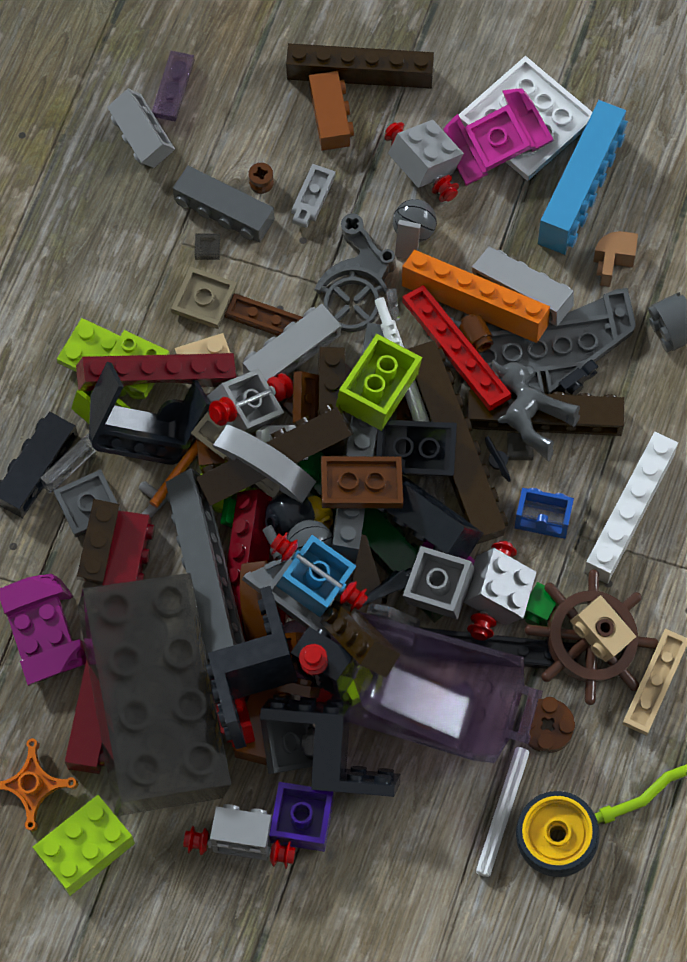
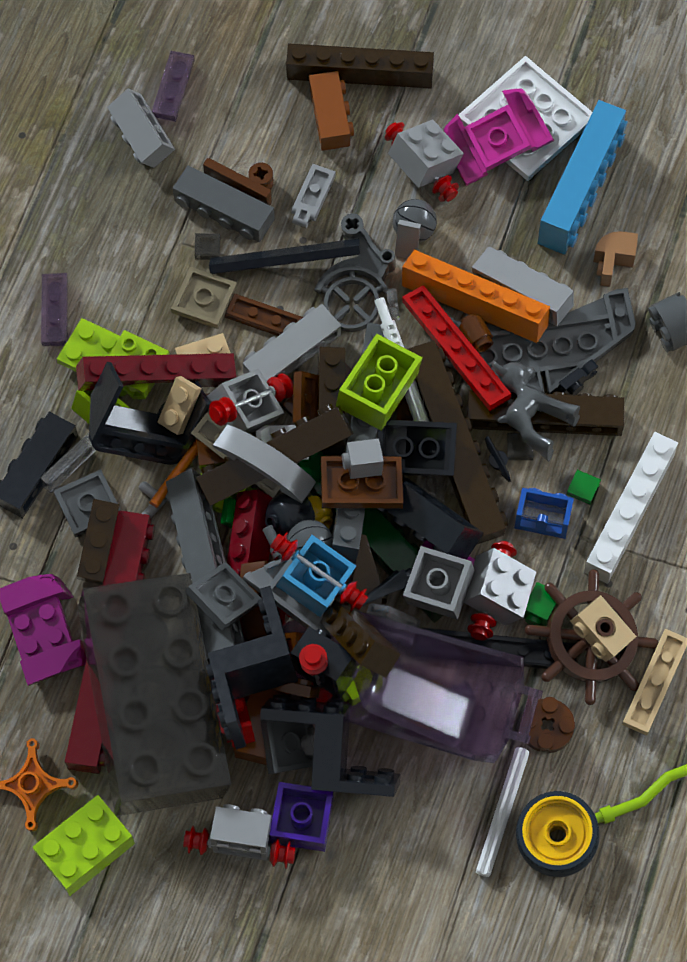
none -> clear purple plate [41,273,68,346]
none -> tan plate [157,376,202,435]
none -> dark grey plate [185,562,262,631]
none -> reddish brown tile [203,158,272,205]
none -> black tile [209,238,360,274]
none -> light grey brick [342,438,384,479]
none -> green tile [566,469,601,505]

